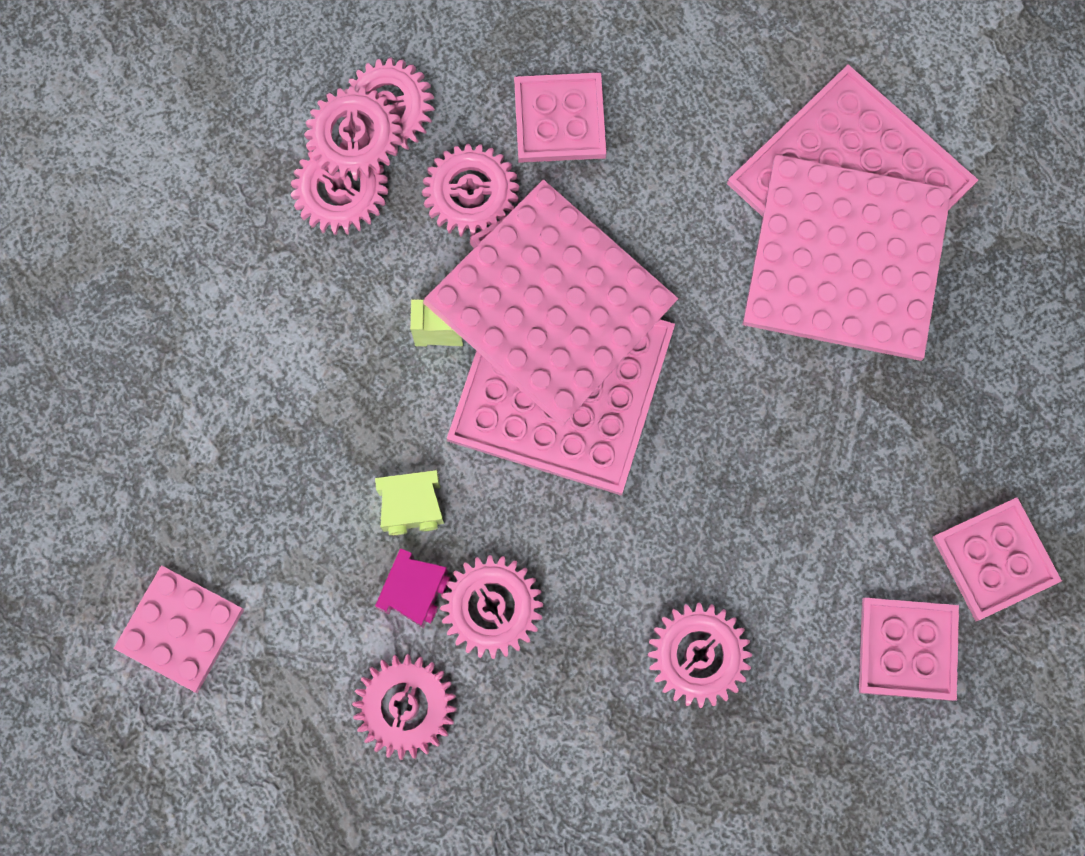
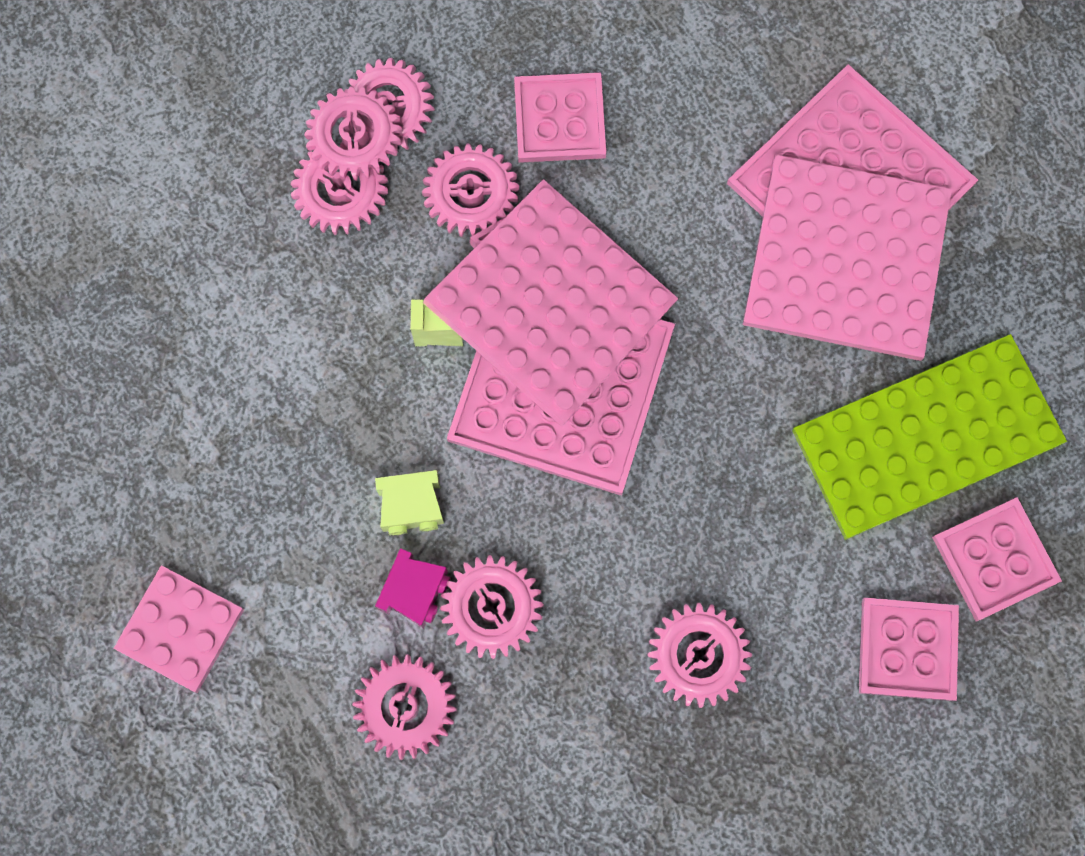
none -> lime plate [792,334,1067,540]

